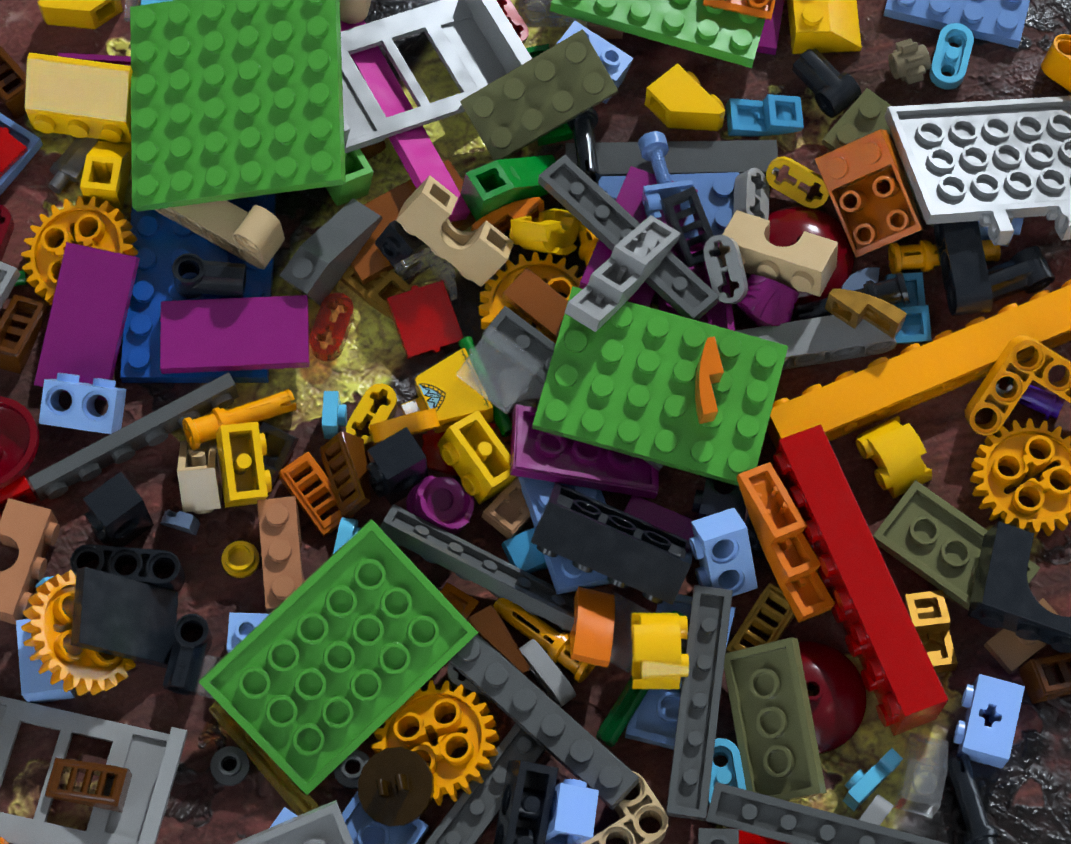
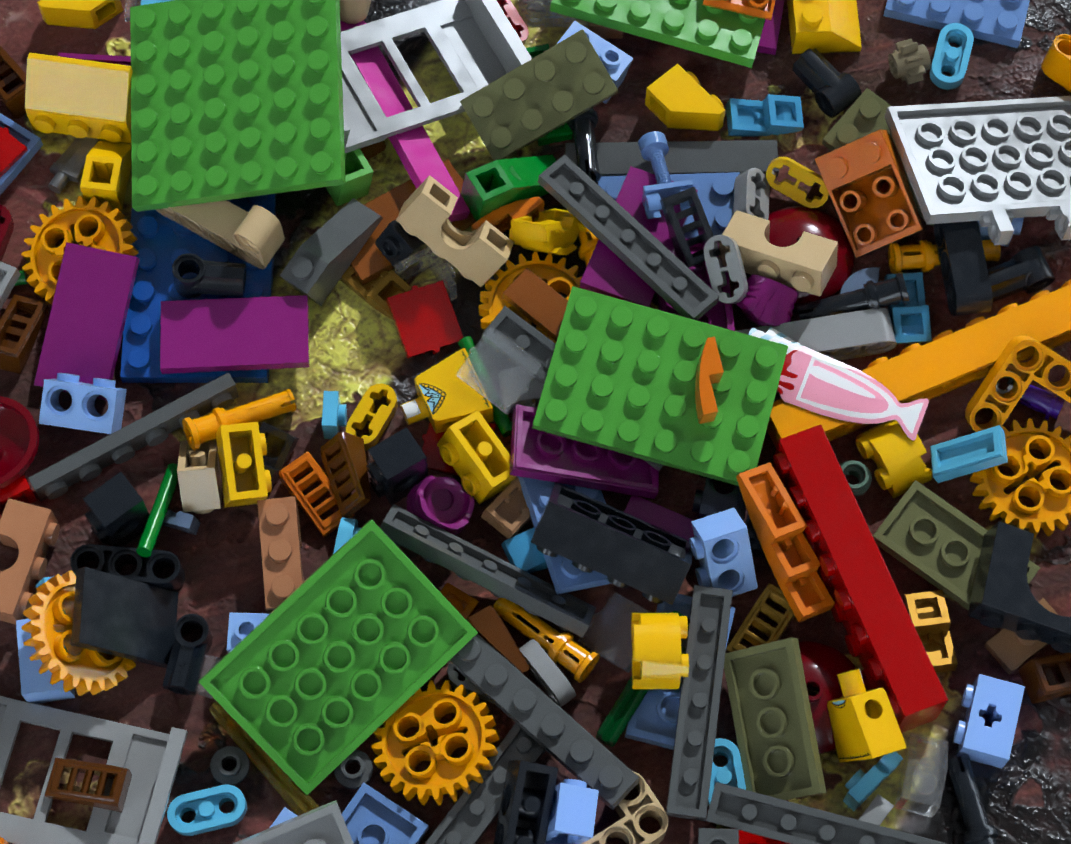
yellow plate [221,541,260,578] -> none
clear red beam [309,293,355,362] -> none
dark brown piece [358,747,434,827] -> none
light orange beam [370,408,440,444] -> none
light grey slope [565,215,681,332] -> none
orange slope [570,586,615,668] -> none
pearl gold slope [825,288,907,339] -> none
none -> green bar [136,463,178,557]
none -> medium azure plate [167,784,247,836]
none -> sticker [748,327,929,441]
none -> yellow torso [827,668,907,763]
none -> sand green plate [840,460,872,497]
none -> medium azure tile [930,425,1008,483]

